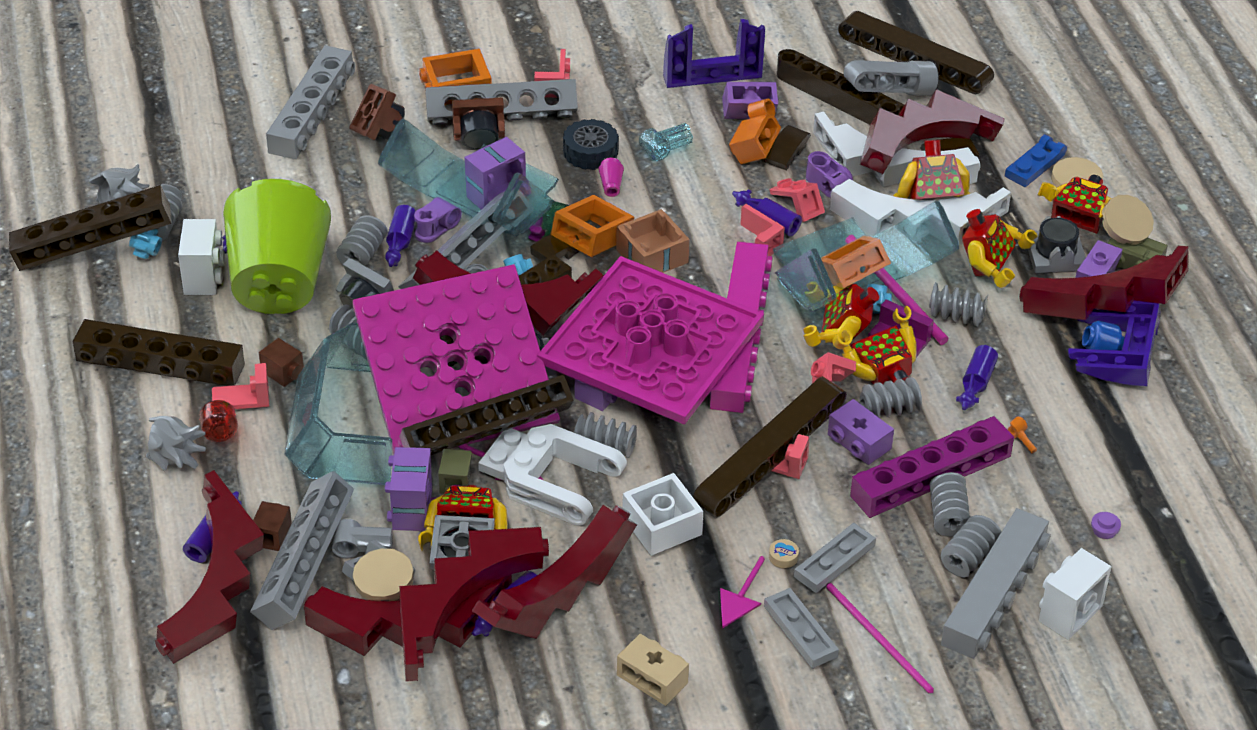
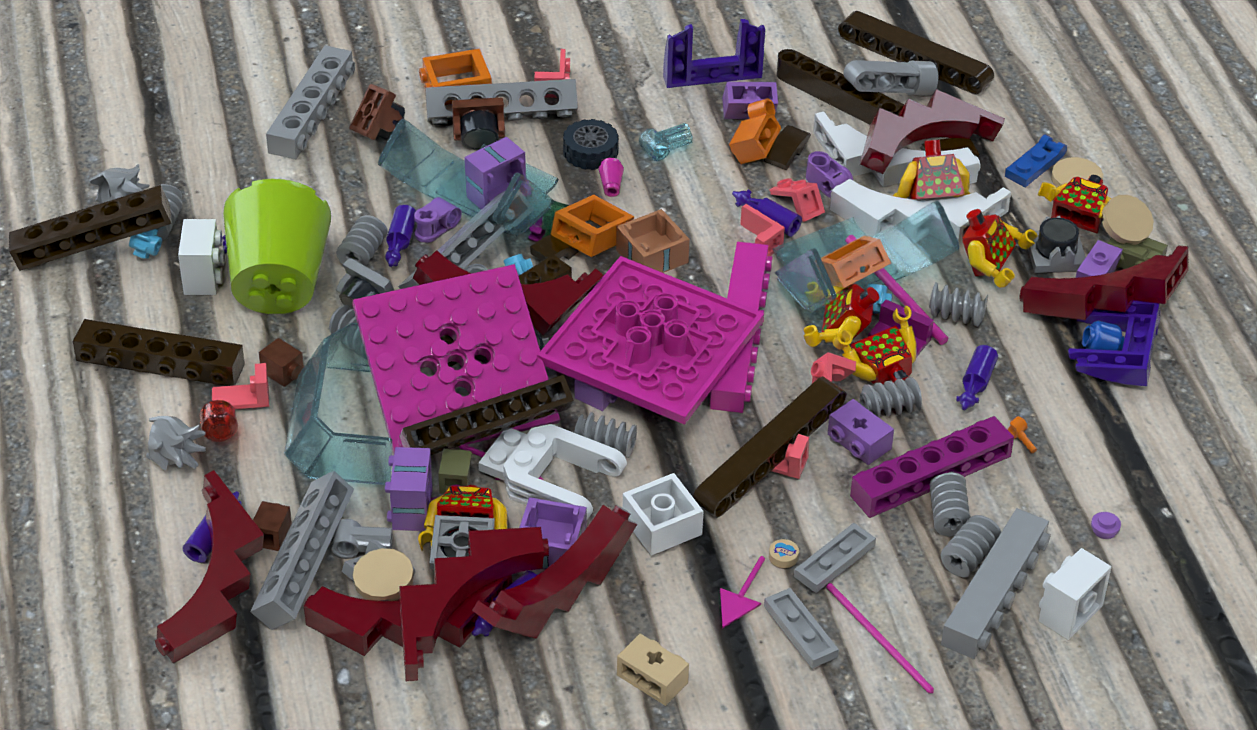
none -> medium lavender container [519,497,587,569]

